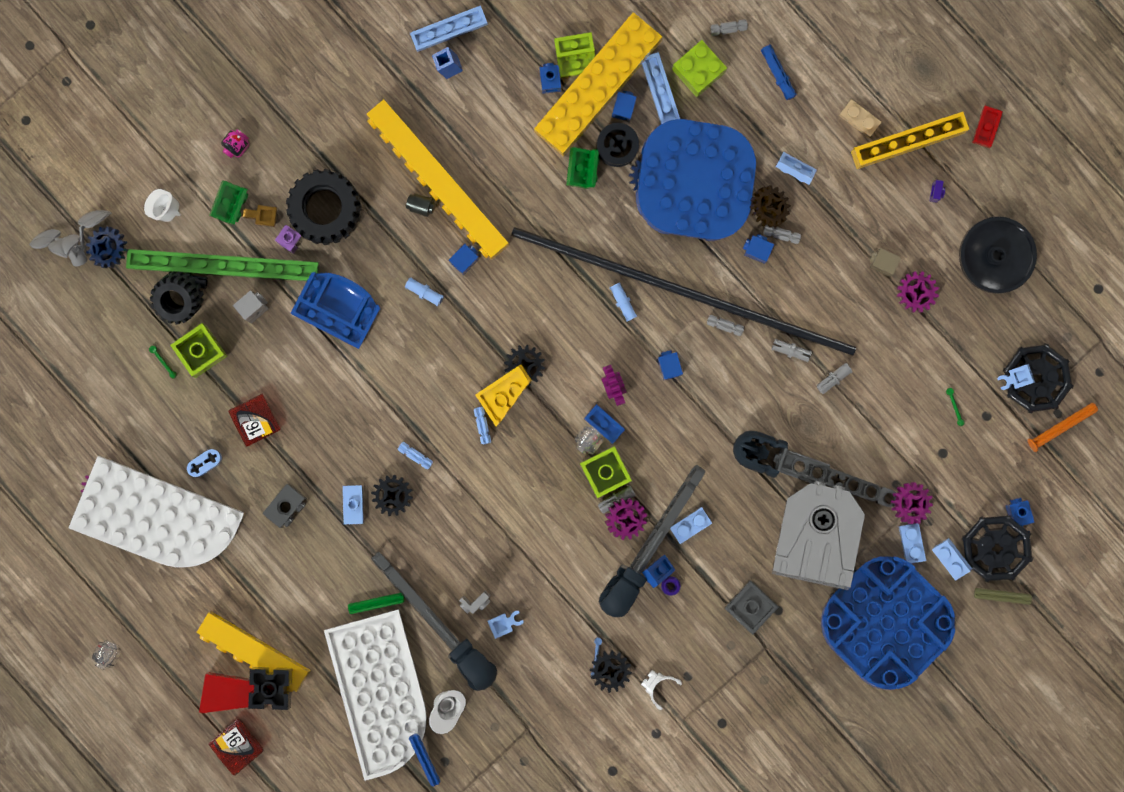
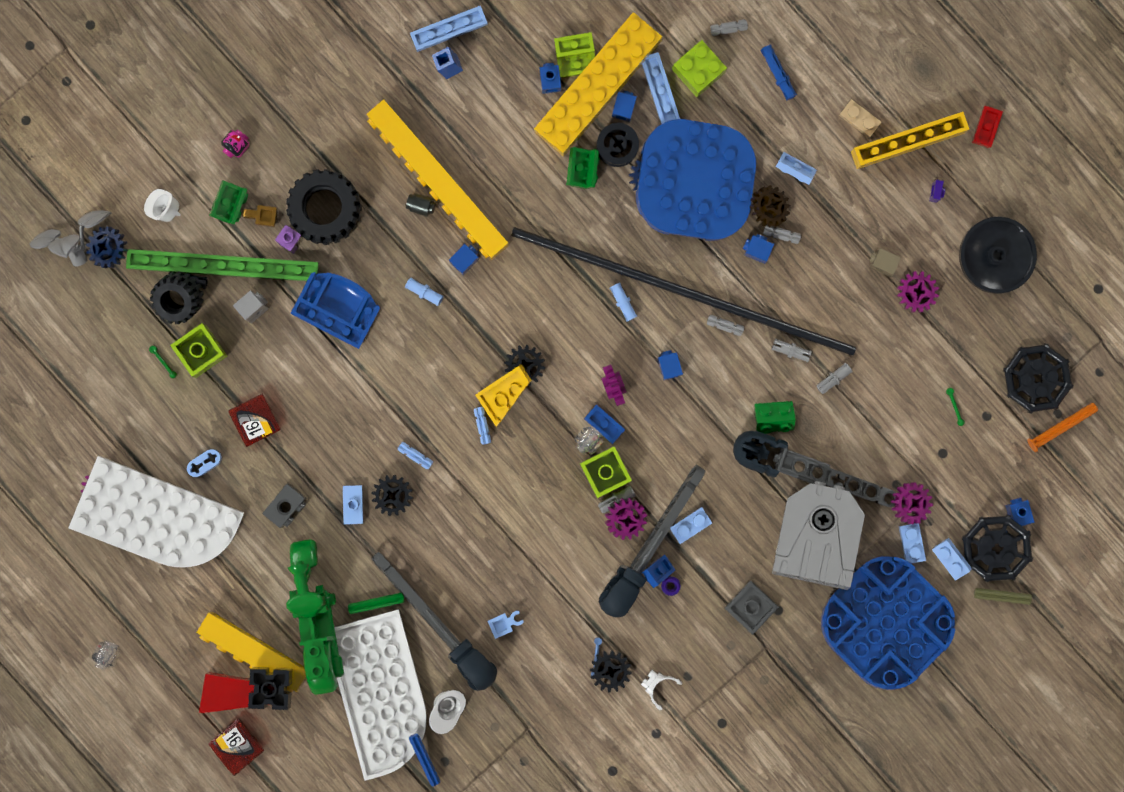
light grey bracket [459,590,491,614] -> none
light blue plate [997,364,1035,390] -> none
none -> green piece [286,539,344,695]
none -> green bracket [754,401,796,434]

